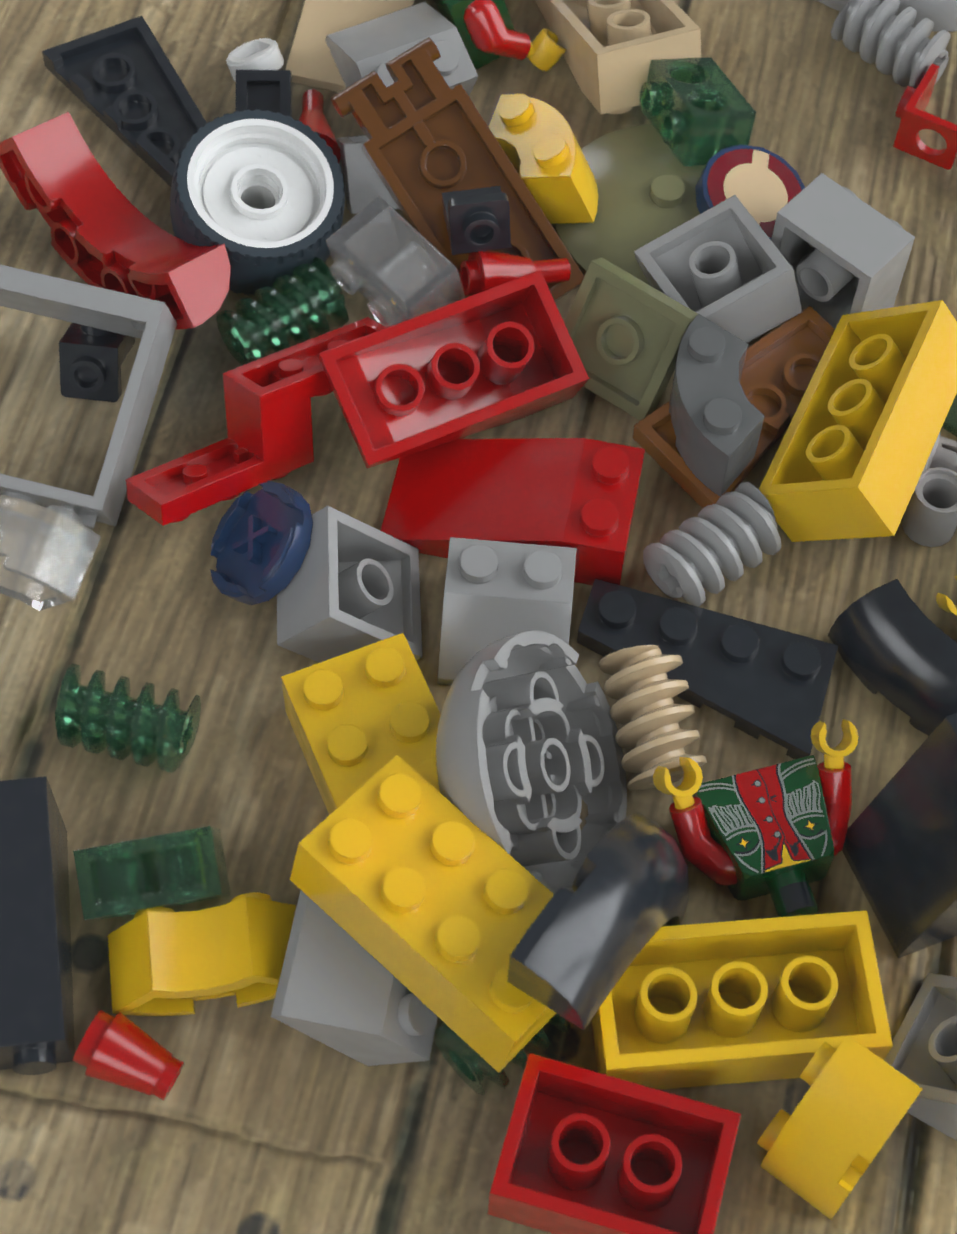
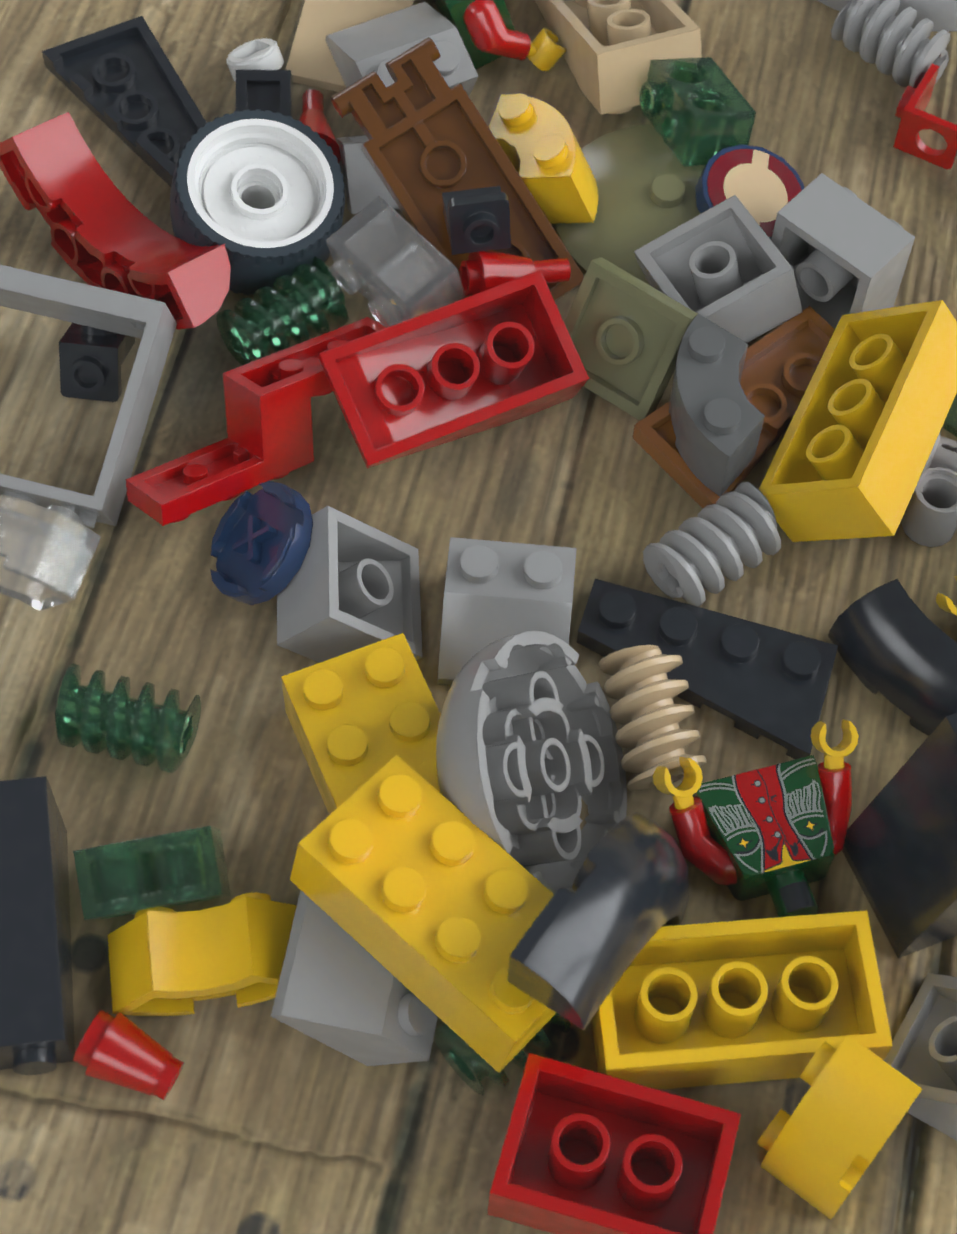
red slope [380,438,645,586] -> none

